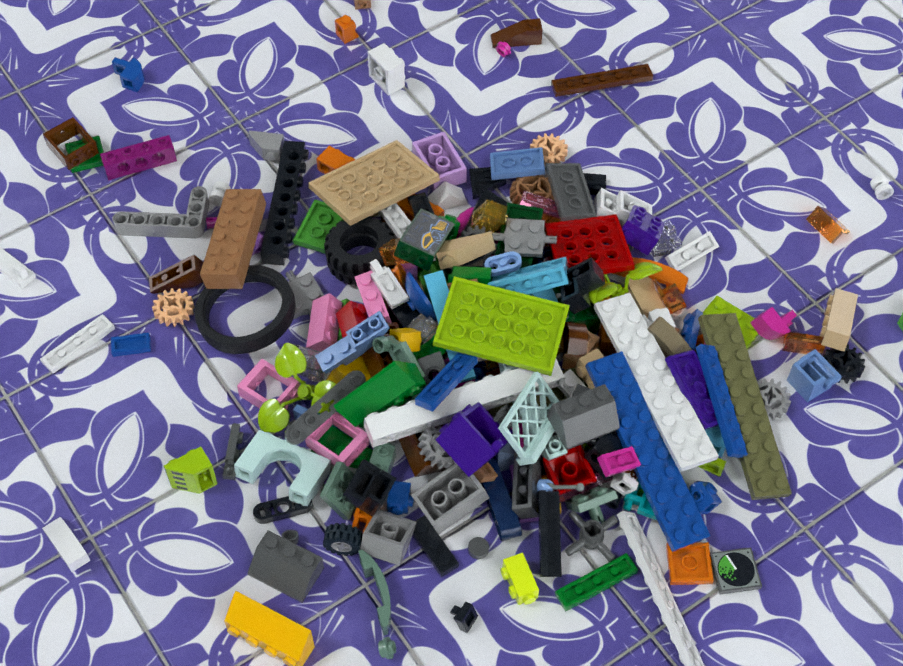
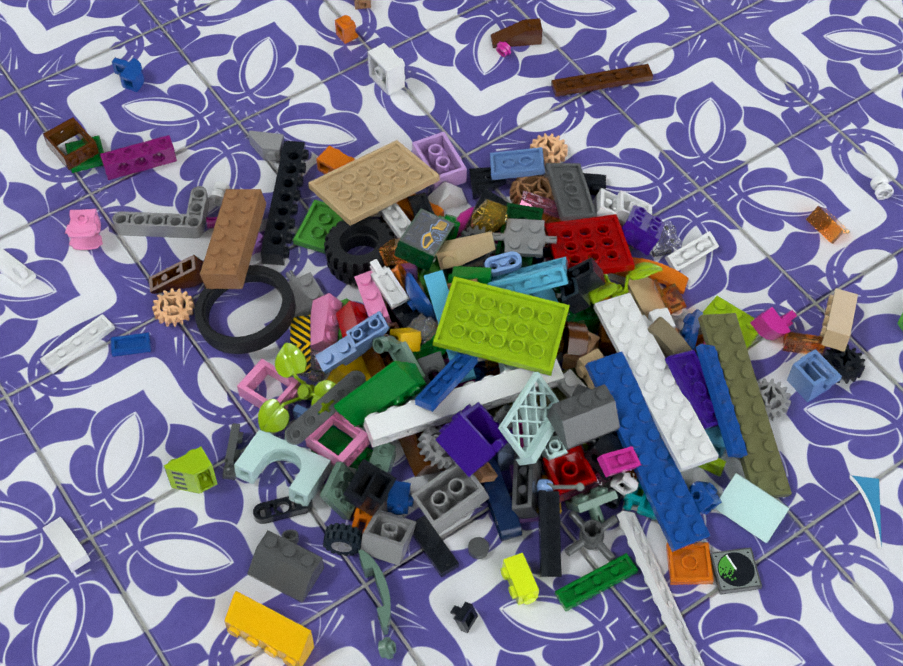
none -> bright pink piece [65,209,103,250]
none -> sticker [290,315,311,374]
none -> light aqua tile [715,473,790,543]
none -> dark azure sticker [850,475,882,549]

